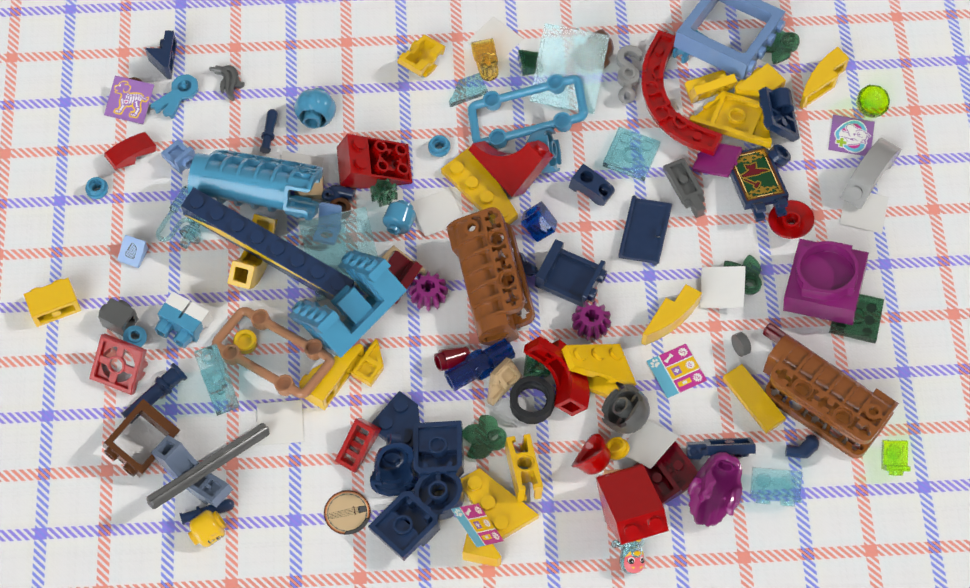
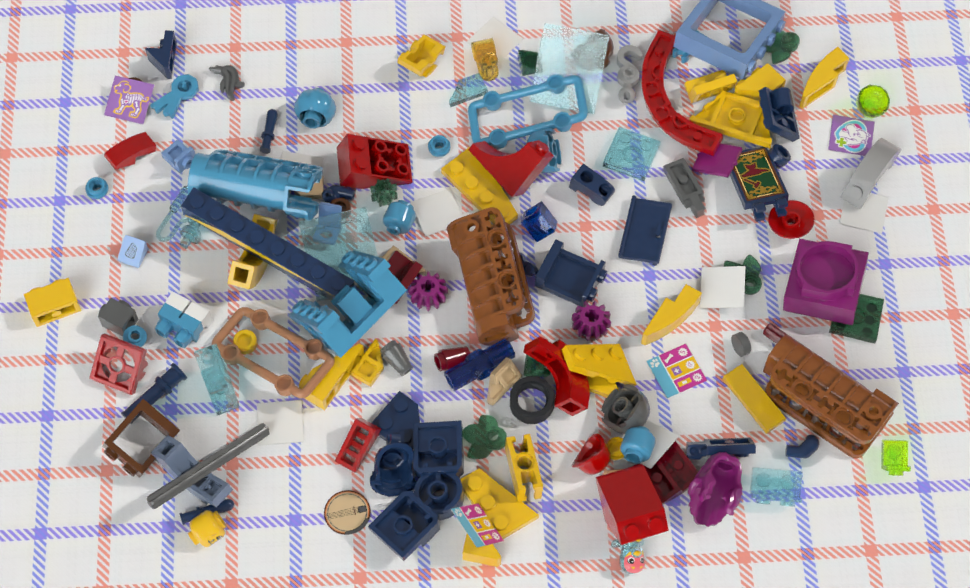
none -> dark grey cone [380,340,413,376]
none -> dark azure head [620,426,656,464]

